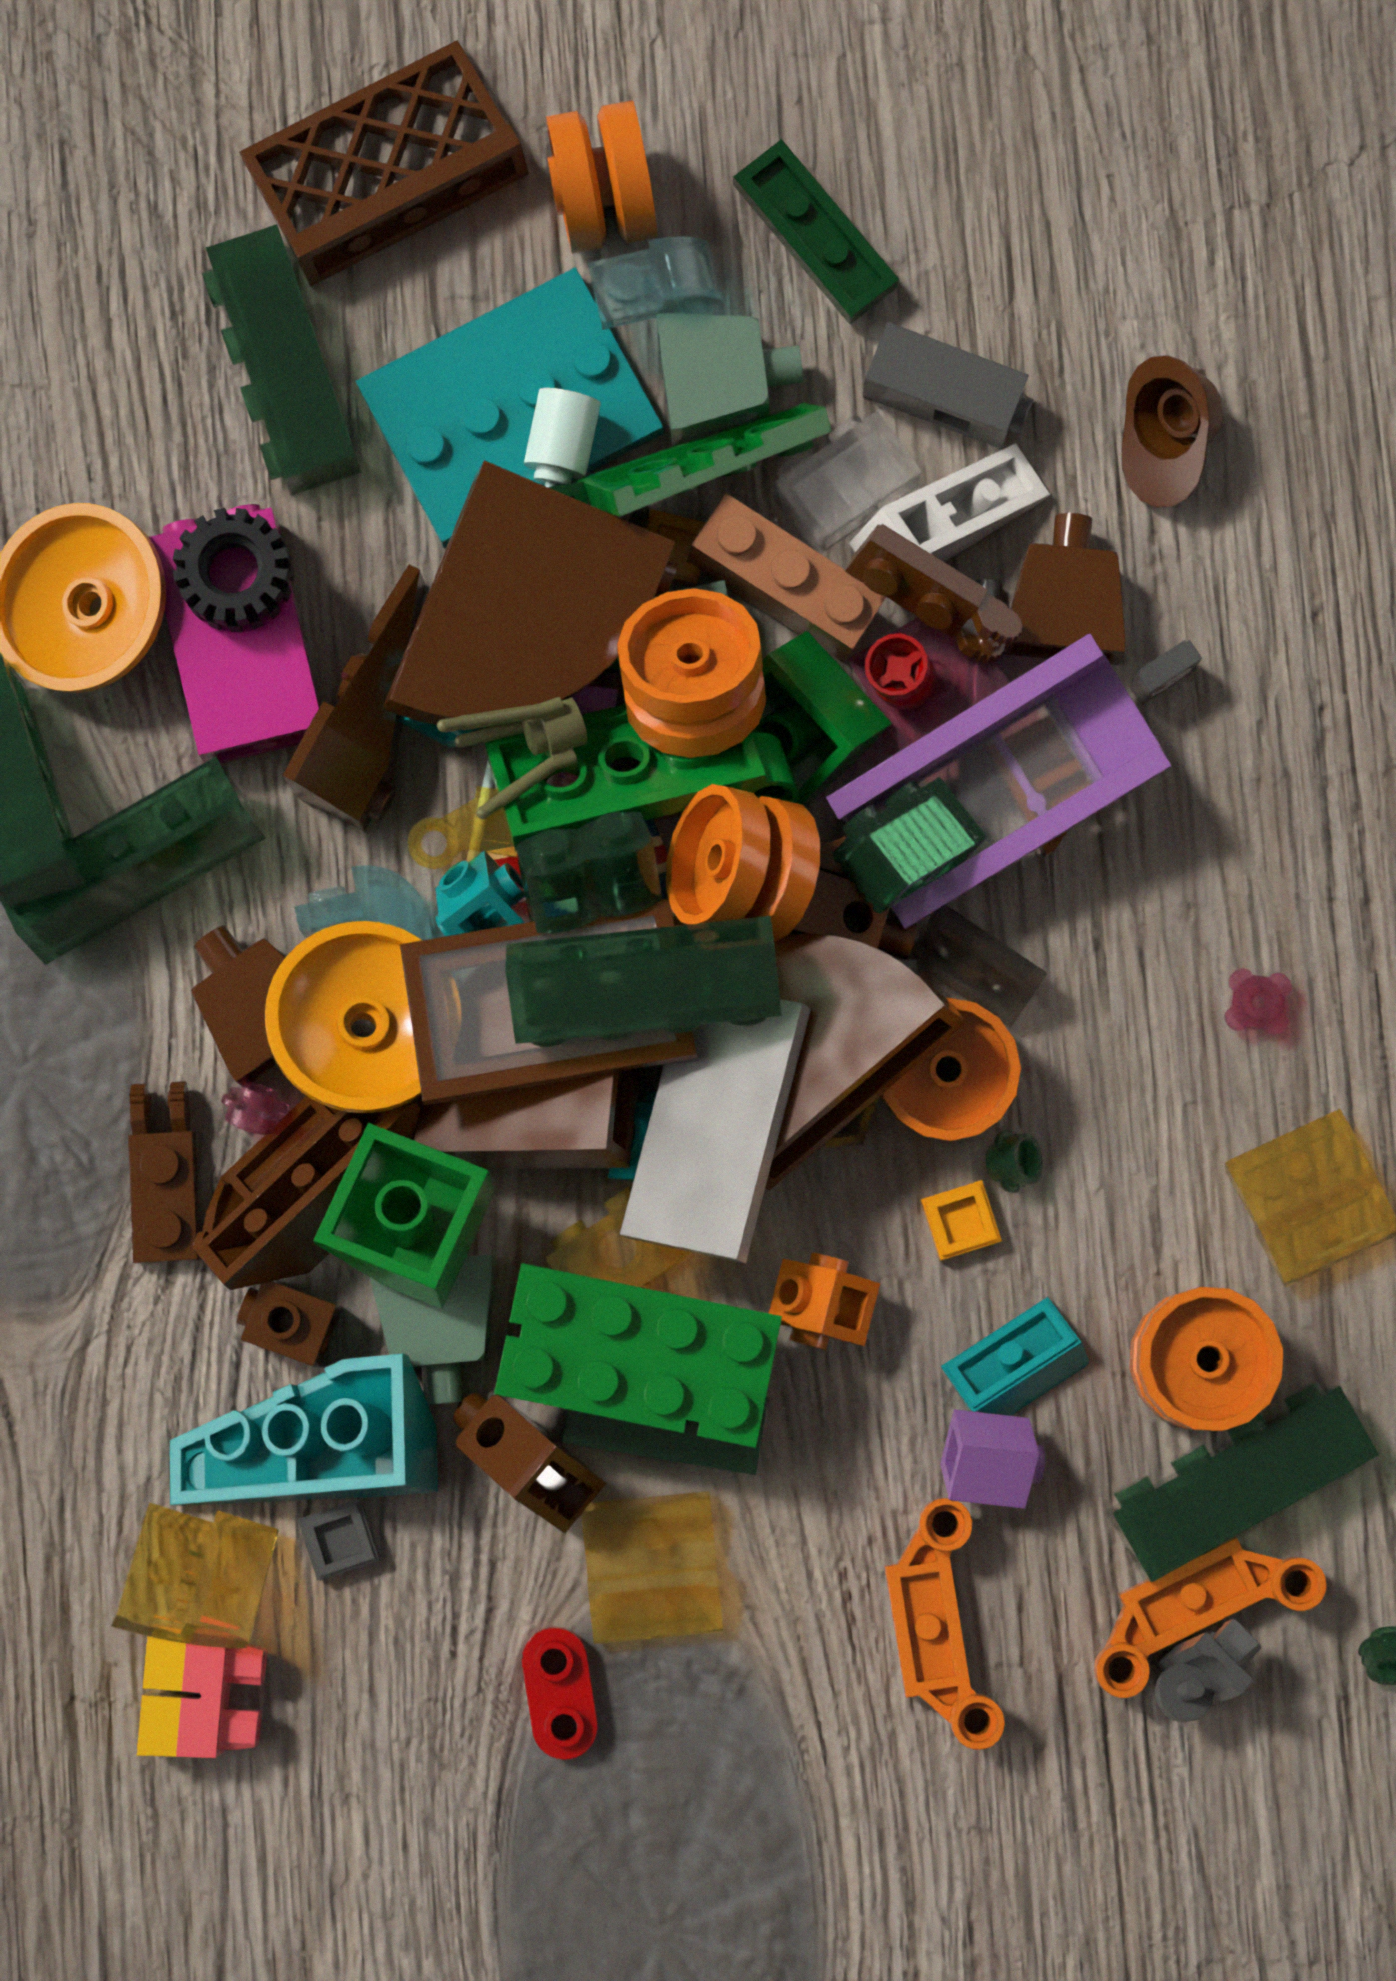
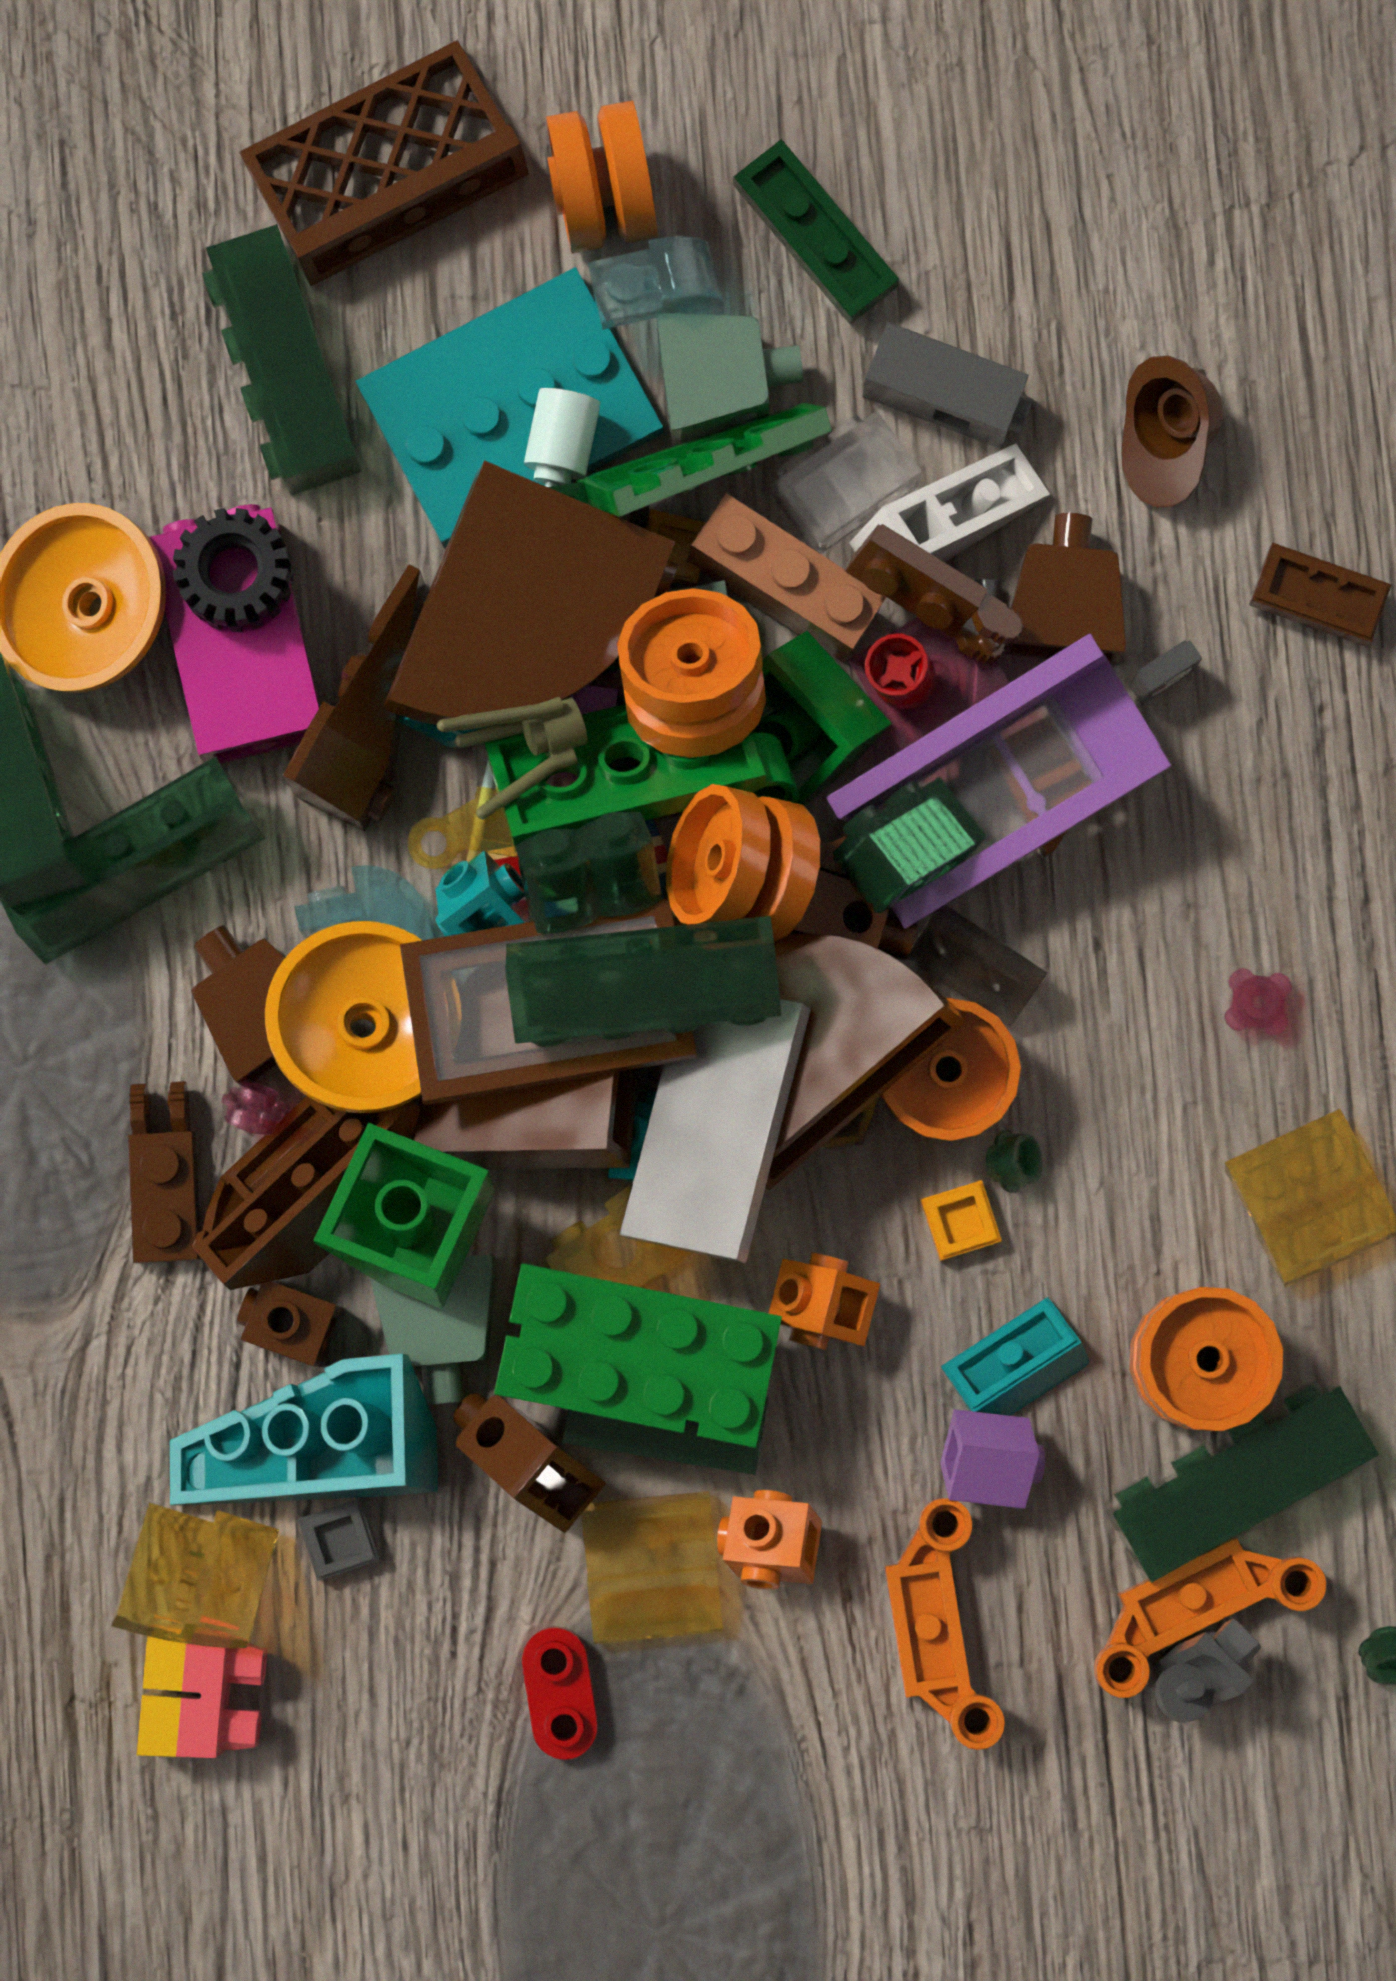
none -> orange brick [717,1490,822,1590]
none -> reddish brown plate [1249,542,1392,647]

